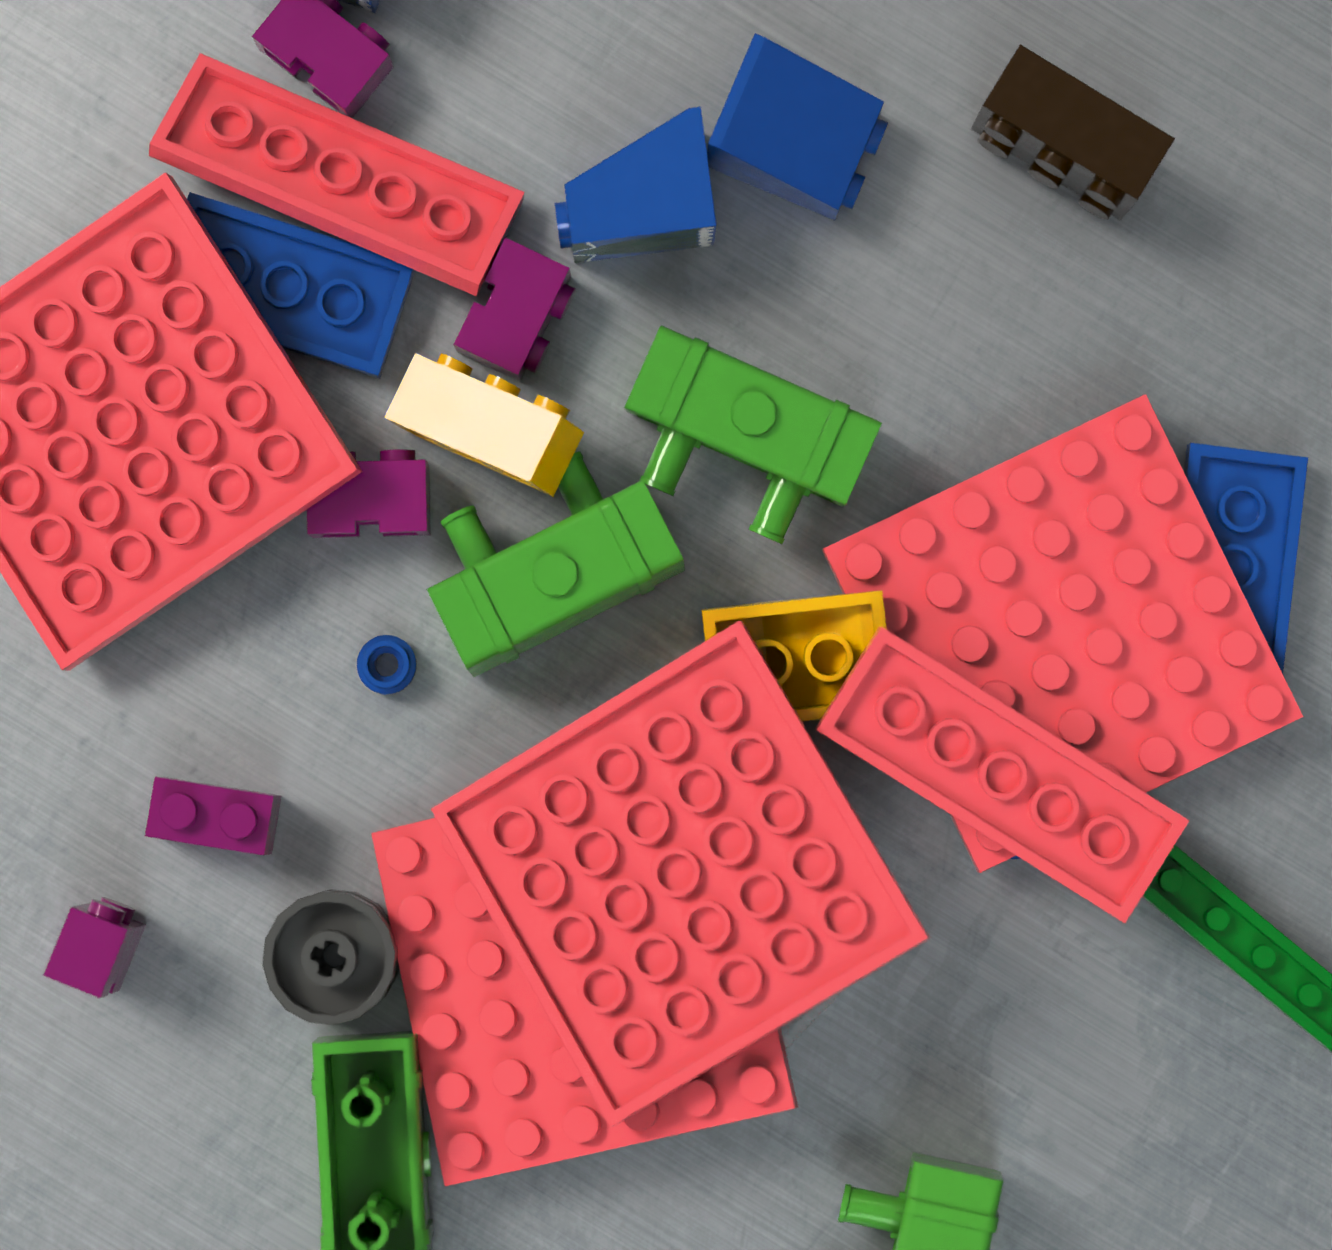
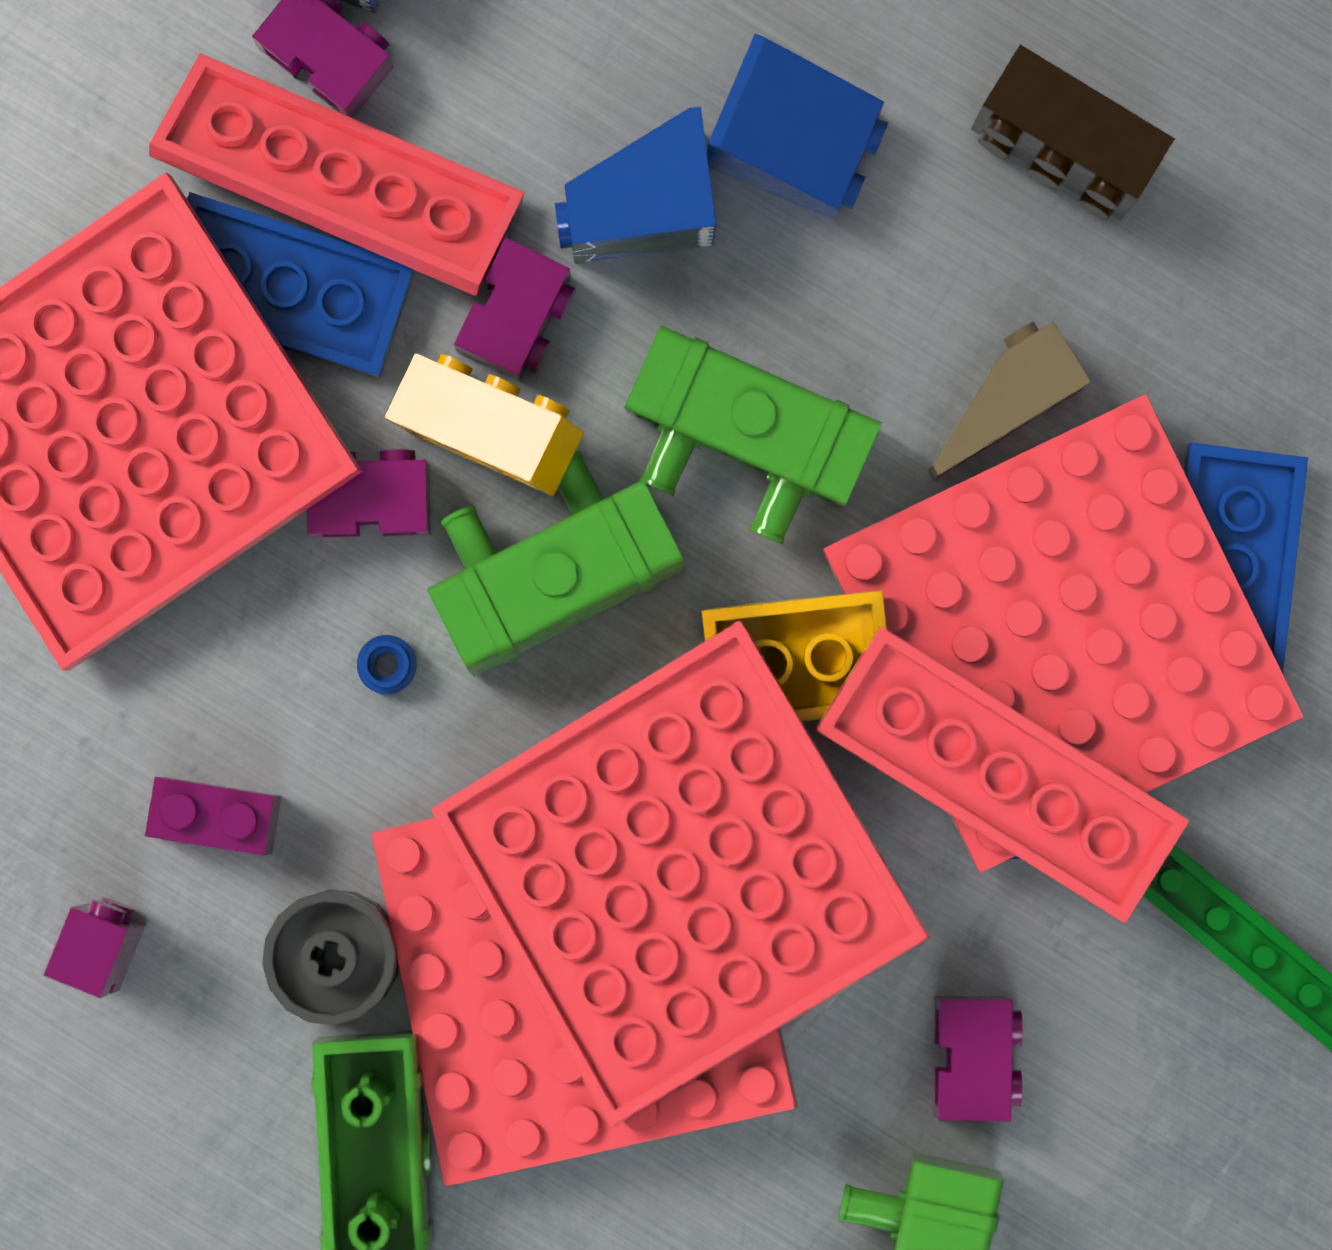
none -> dark tan slope [928,321,1091,480]
none -> magenta brick [934,996,1023,1121]

